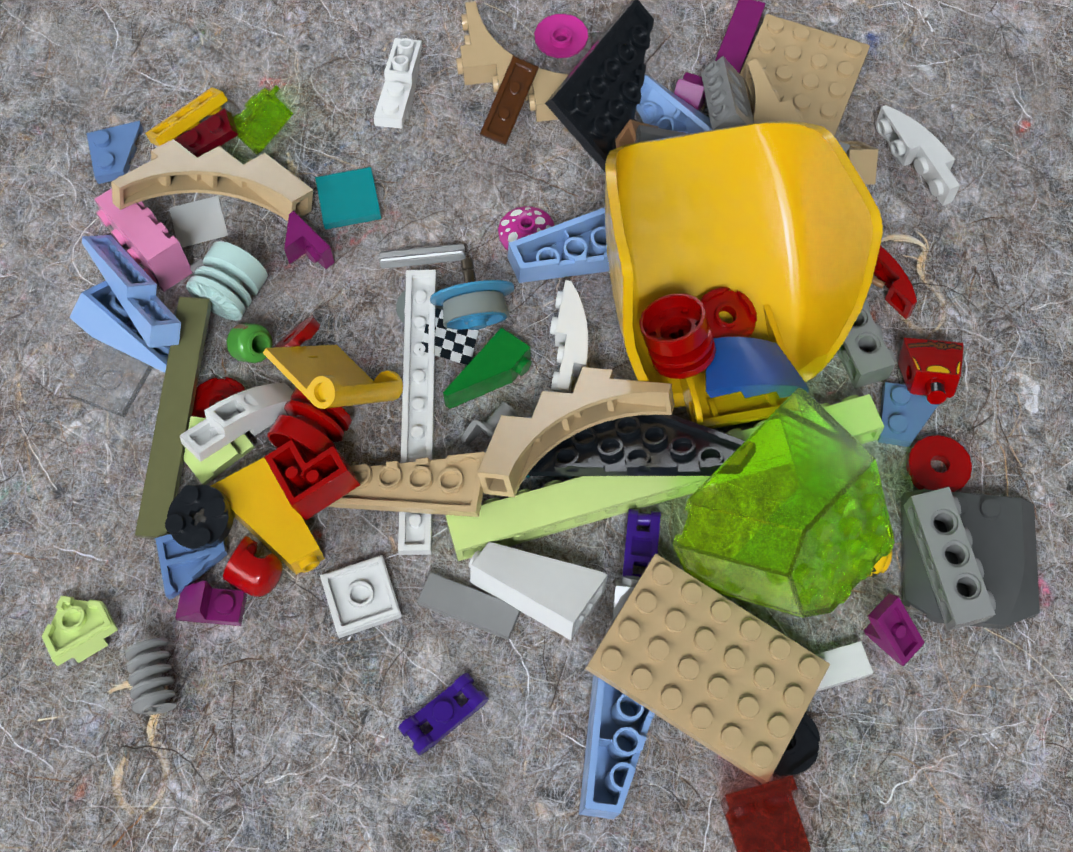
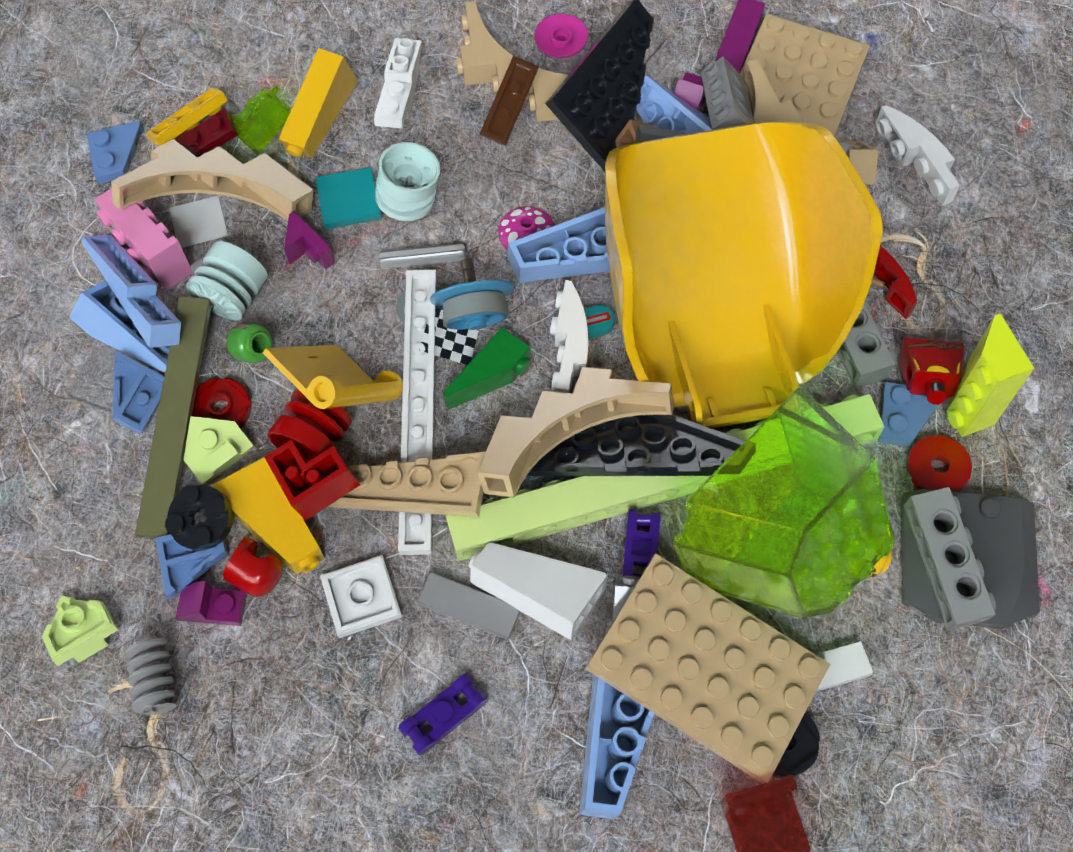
white slope [180,383,293,462] -> none
red tile [274,316,320,348] -> none
light grey piece [461,401,518,452] -> none
red wheel [639,294,716,379] -> none
red tile [700,287,757,339] -> none
blue slope [706,337,809,398] -> none
magenta slope [863,593,925,666] -> none
none -> medium blue wing [112,351,164,435]
none -> yellow slope [279,48,358,158]
none -> light aqua wheel [375,142,440,221]
none -> teal tile [584,305,615,340]
none -> neon yellow slope [947,313,1034,437]

